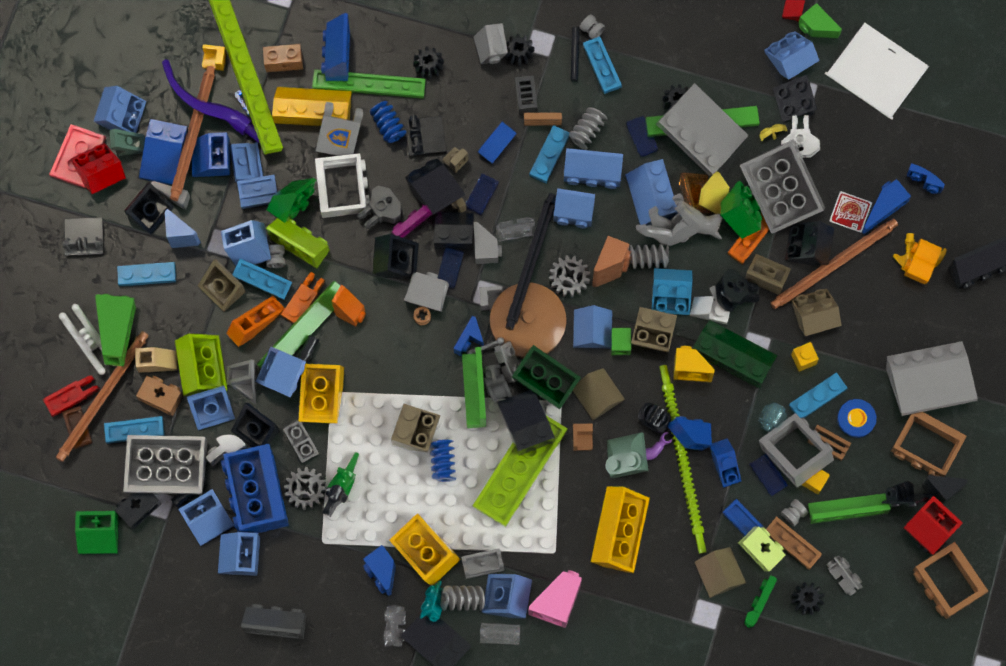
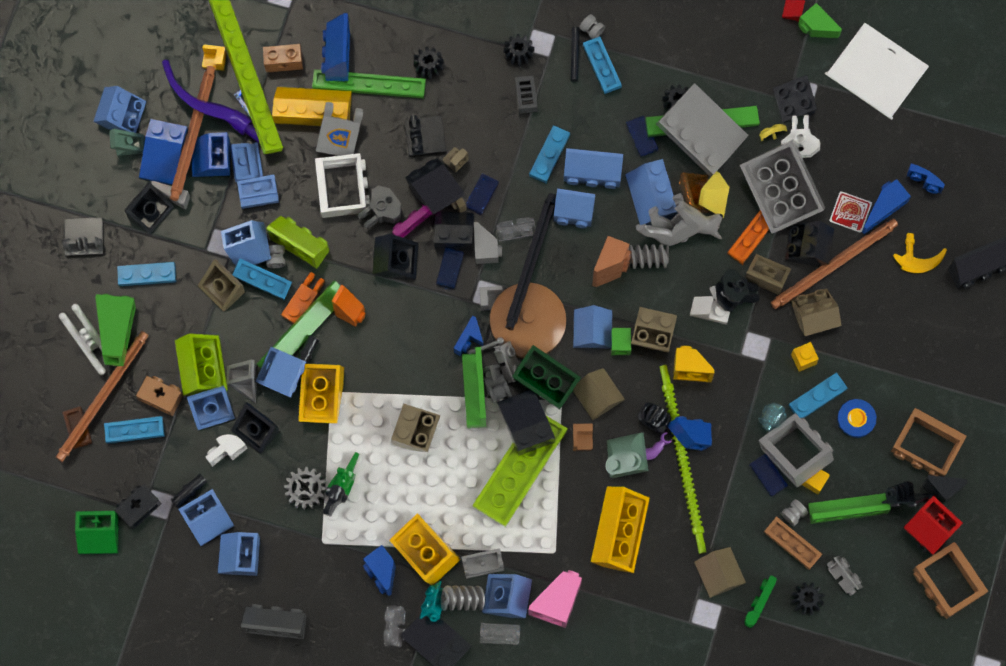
red hinge [43,375,99,417] -> none
coral tile [49,124,106,188] -> none
red slope [71,143,125,194] -> none
light grey slope [123,435,208,494] -> none
tan slope [135,347,177,373] -> none
medium blue slope [165,209,201,248] -> none
blue brick [221,444,289,533] -> none
orange slope [226,296,285,347] -> none
green slope [267,178,316,223] -> none
light grey slope [283,420,319,463] -> none
blue piece [370,101,407,143] -> none
light grey torso [404,272,449,312] -> none
medium nougat bush [414,307,431,325] -> none
blue piece [430,439,456,482] -> none
light grey torso [473,23,508,64] -> none
blue slope [478,121,517,163] -> none
medium nougat tile [524,113,562,126] -> none
light grey gear [549,255,590,297] -> none
light grey piece [569,107,608,150] -> none
dark azure slope [652,268,692,315] -> none
dark green slope [693,320,778,389] -> none
blue slope [710,438,741,487] -> none
green slope [721,181,762,239] -> none
blue tile [722,499,764,536] -> none
yellowish green brick [738,527,785,571] -> none
medium blue slope [764,31,820,80] -> none
medium nougat tile [808,425,851,461] -> none
light grey slope [886,341,978,416] -> none
light orange brick [903,239,942,284] -> none

